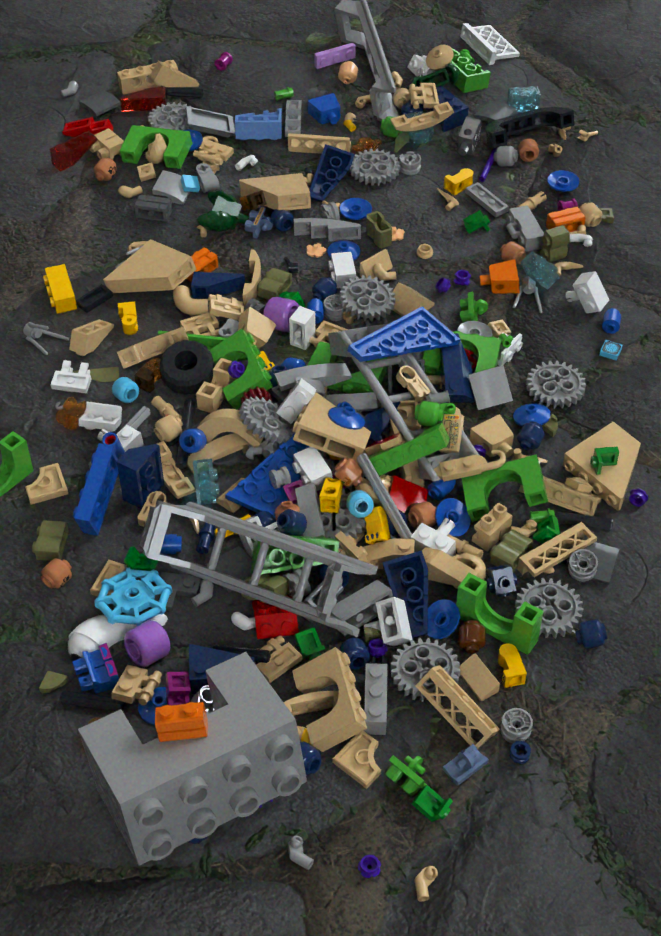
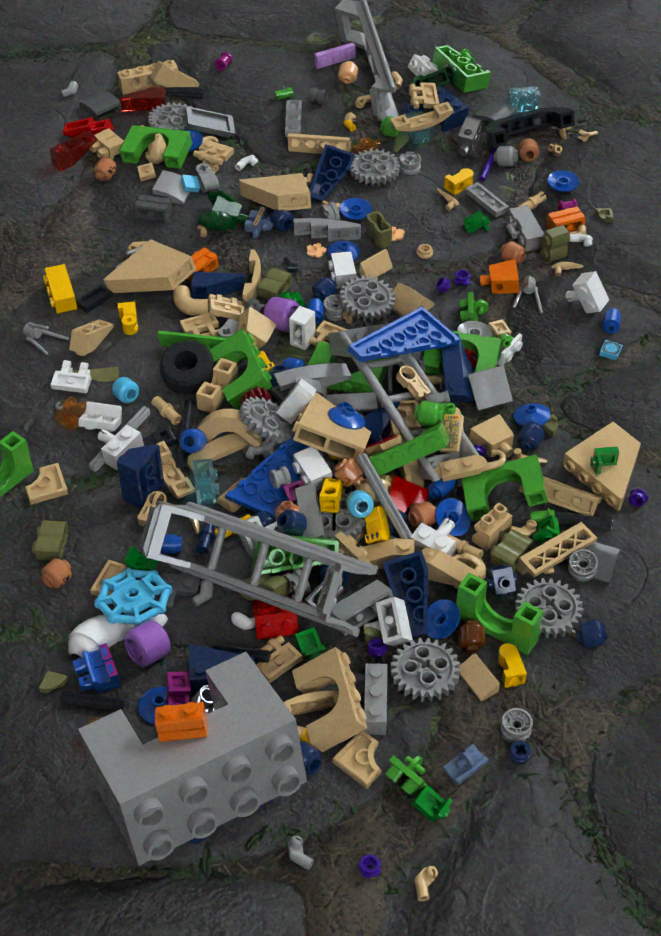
blue hinge [73,432,125,536] -> none
tan plate [111,665,162,705] -> none
tan slope [117,326,189,369] -> none
tan arm [118,185,143,198] -> none
dark brown leg [134,358,162,393] -> none
tan head [154,414,183,442] -> none
dark purple plate [228,361,245,378] -> none
medium blue wedge [235,108,282,140] -> none
dark brown leg [239,190,267,210] -> none
blue torso [308,93,340,124] -> none
dark blue head [339,638,370,670] -> none
tan arm [373,264,396,281] -> none
tan head [393,88,411,109] -> none
tan fence [415,665,500,749] -> none
tan dish [426,45,454,70] -> none
white fence [460,23,520,65] -> none
clear light blue brick [520,251,560,289] -> none
light grey gear [526,361,586,409] -> none
tan tile [565,477,593,493] -> none
tan head [579,202,602,227] -> none

